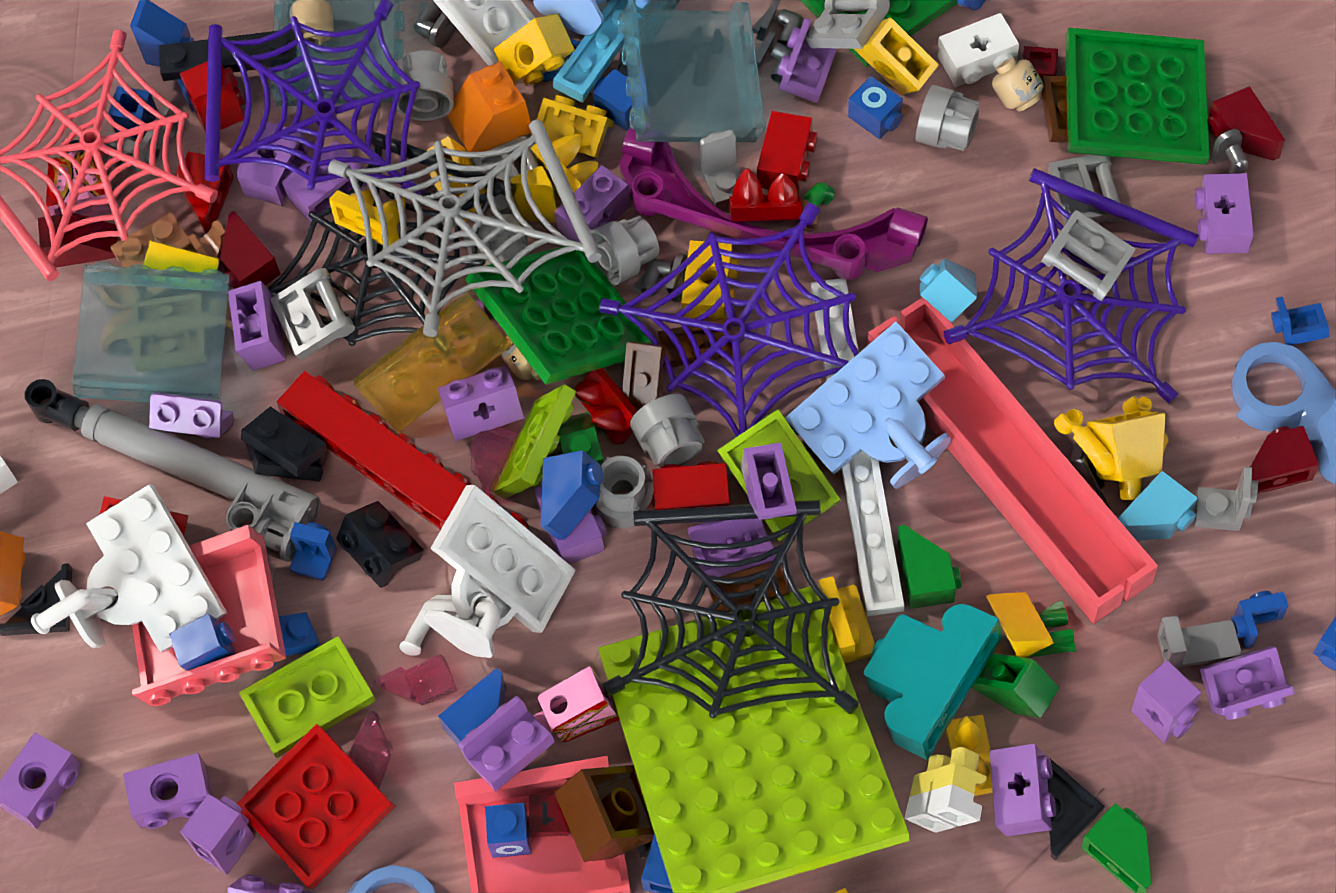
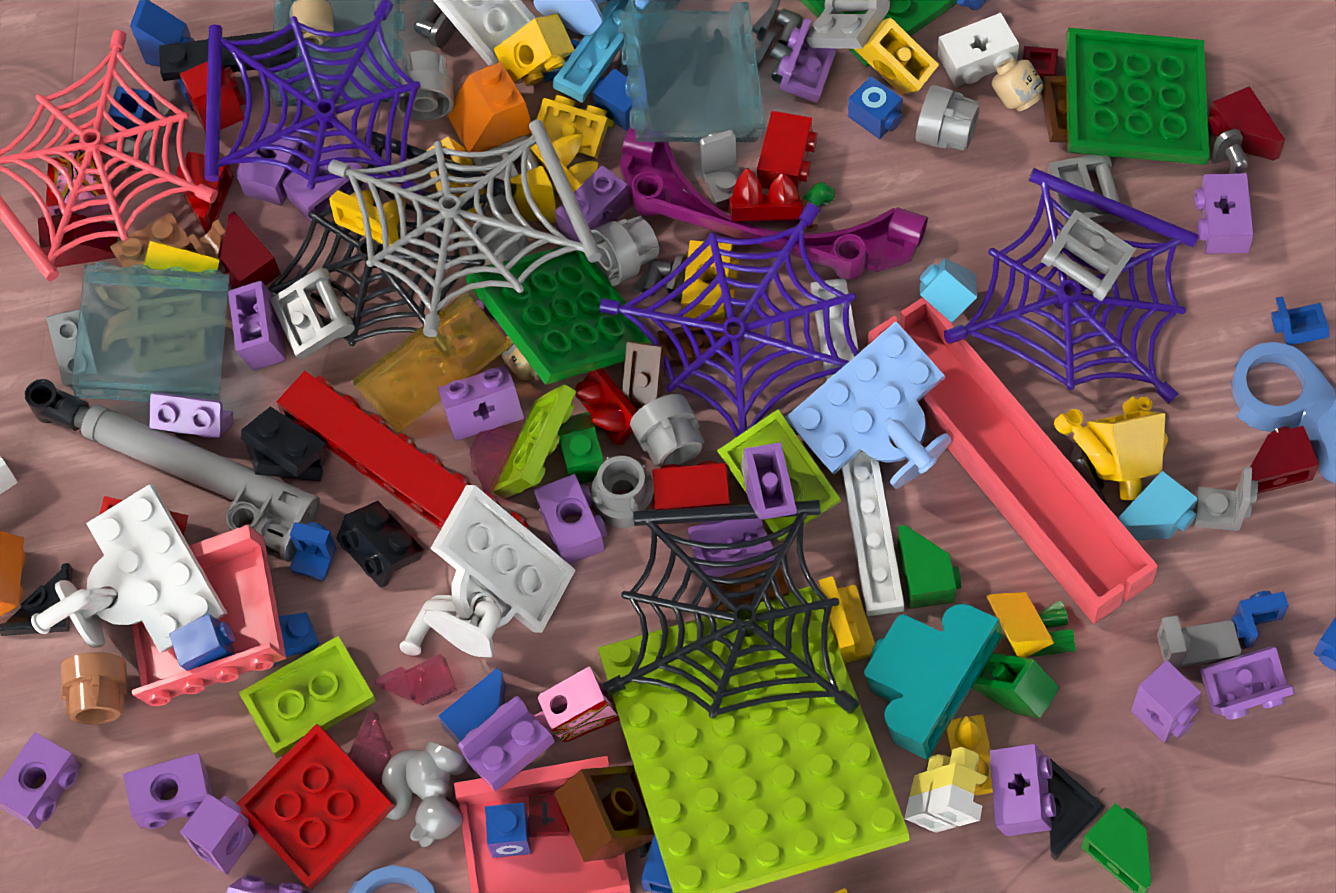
blue slope [541,450,603,540] -> none
none -> light grey bracket [46,307,98,386]
none -> nougat piece [61,652,128,725]
none -> light grey animal [382,742,469,848]

